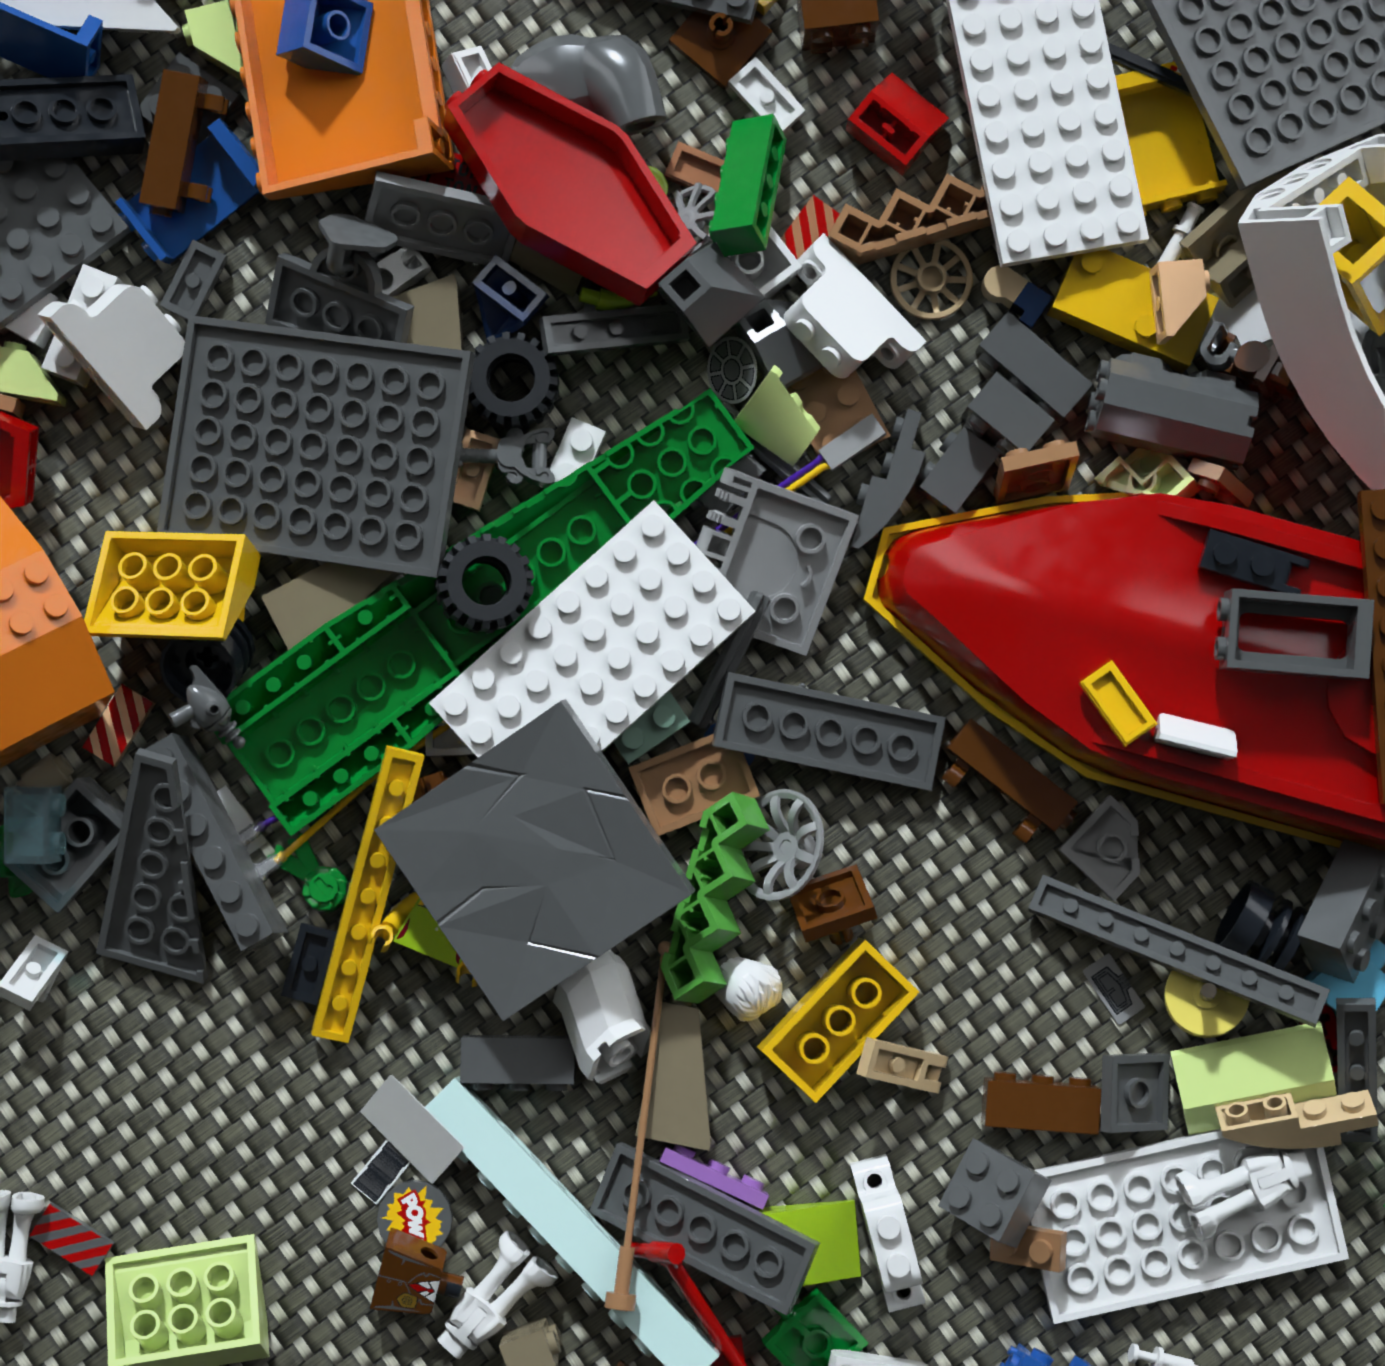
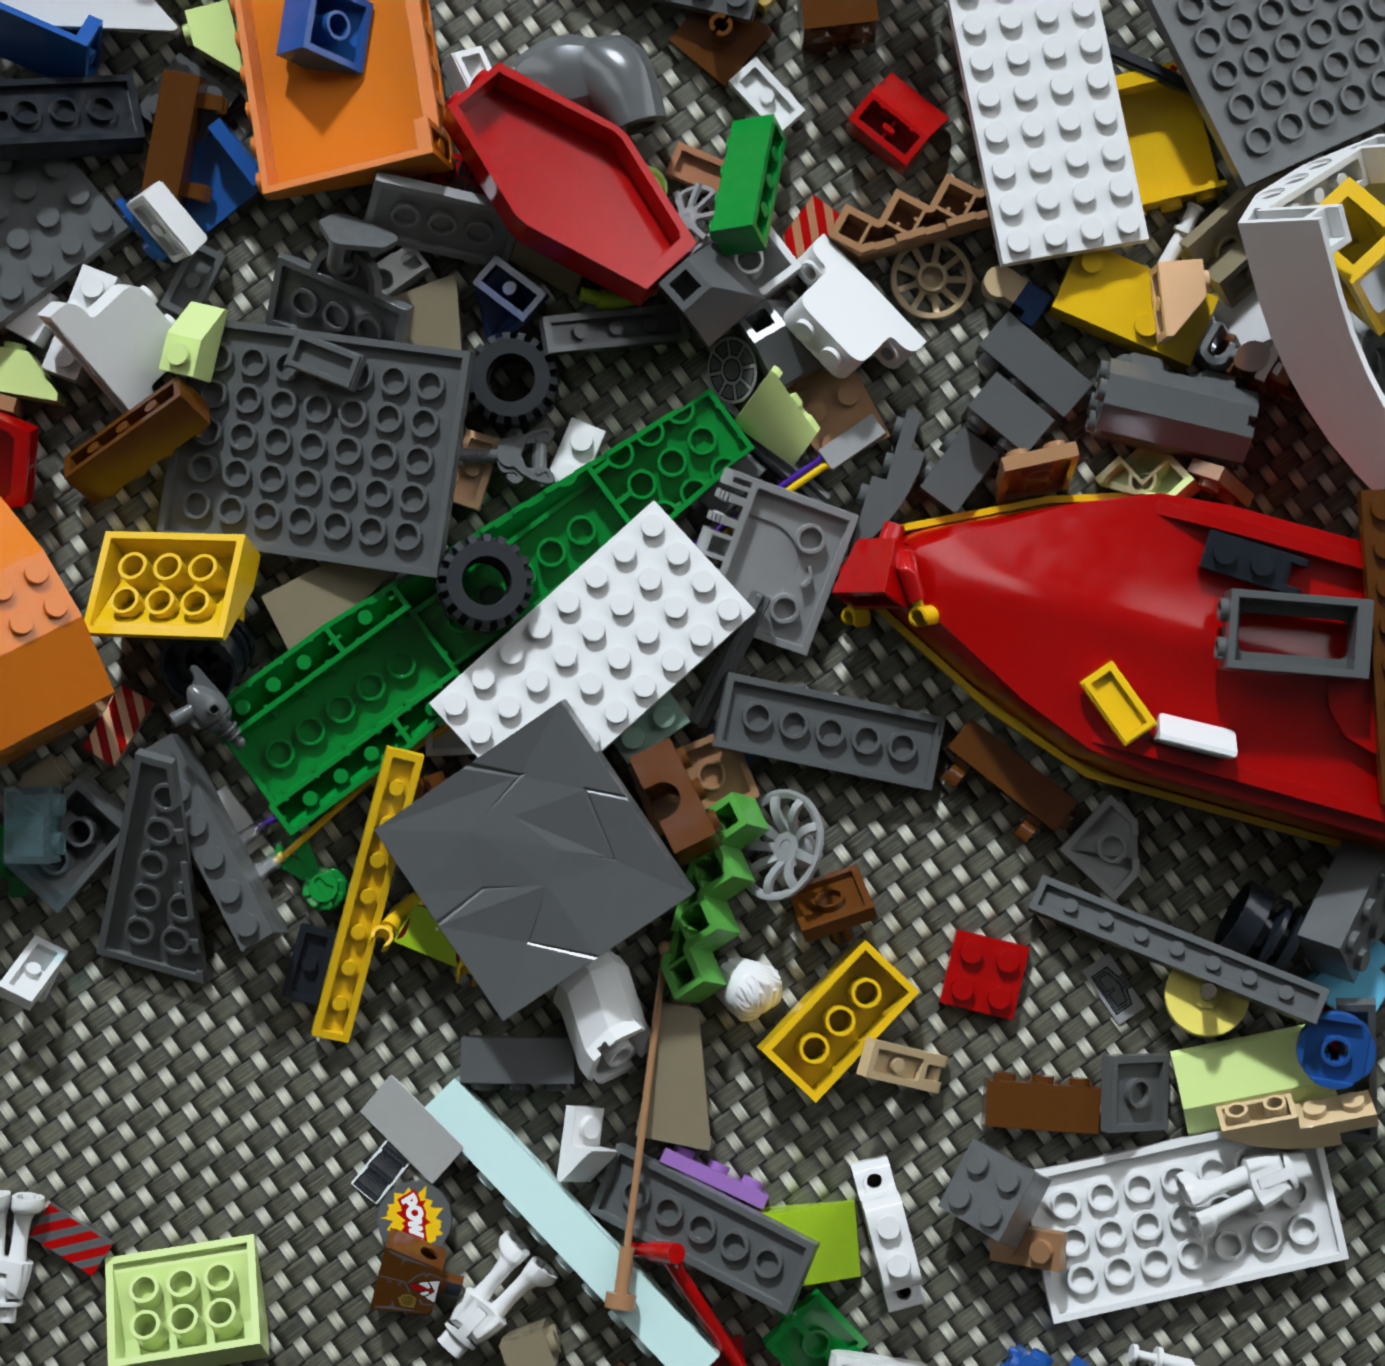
none -> reddish brown brick [64,375,210,506]
none -> white slope [126,181,207,263]
none -> yellowish green slope [159,301,228,383]
none -> dark grey tile [284,330,368,392]
none -> white slope [556,1105,617,1182]
none -> reddish brown arch [629,738,724,865]
none -> red torso [832,521,939,627]
none -> red plate [938,929,1030,1020]
none -> blue plate [1296,1011,1376,1089]

